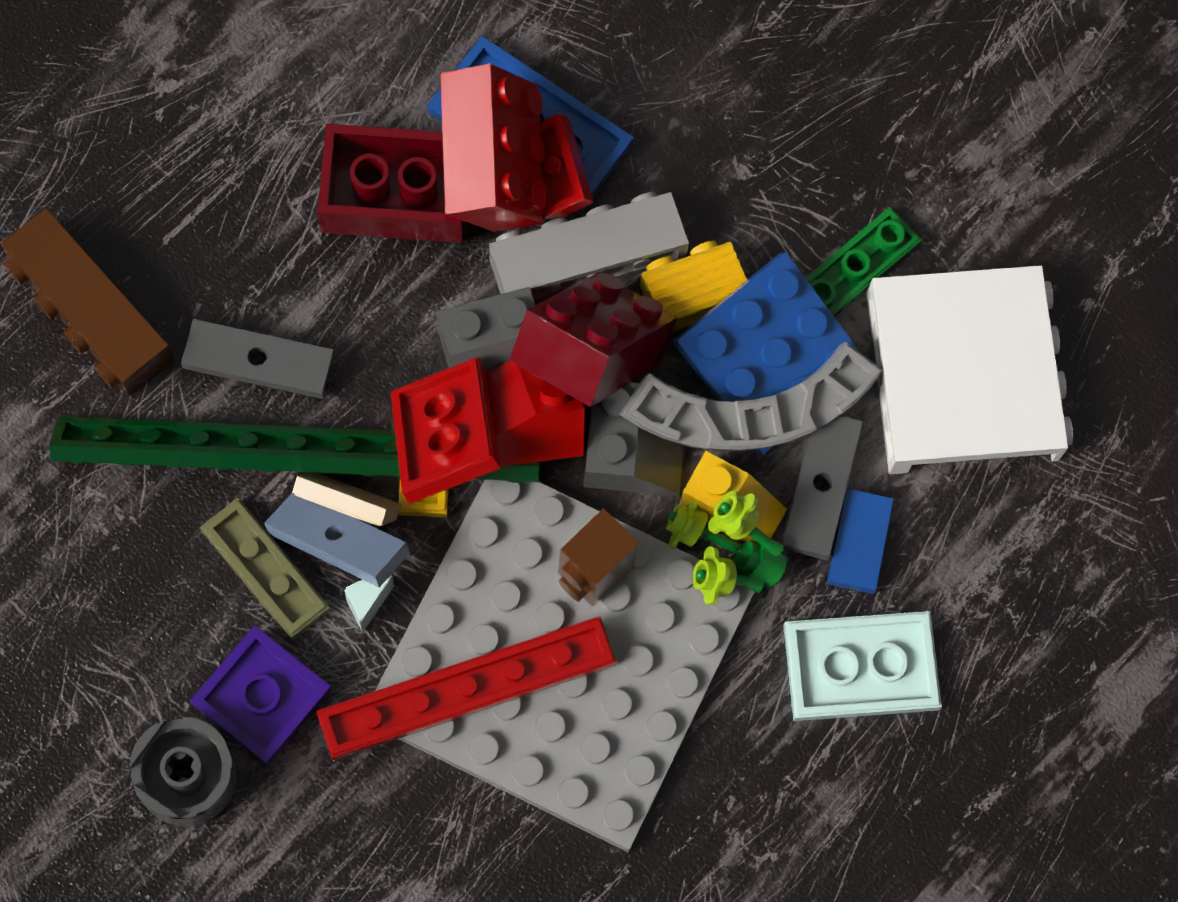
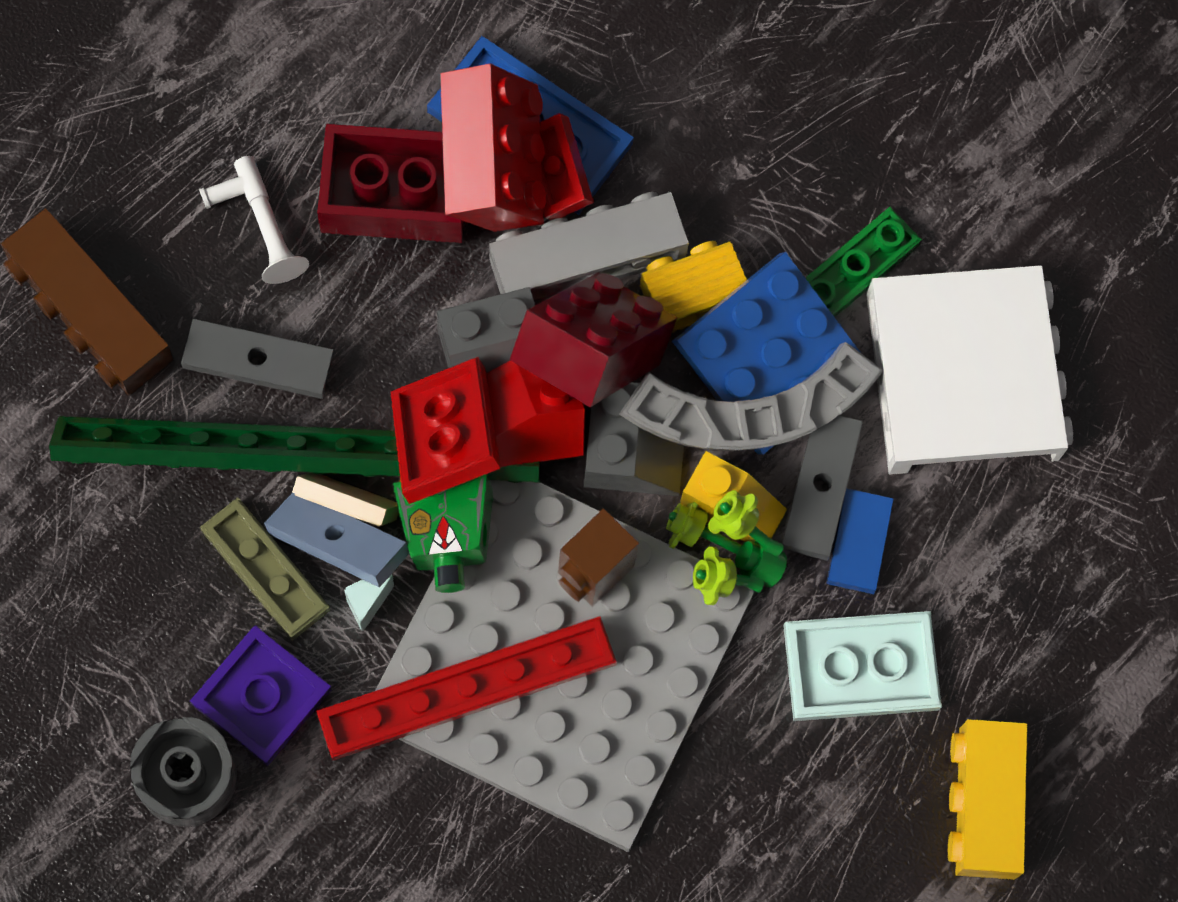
none -> white piece [199,156,309,284]
none -> green torso [393,474,493,593]
none -> yellow brick [948,719,1027,880]

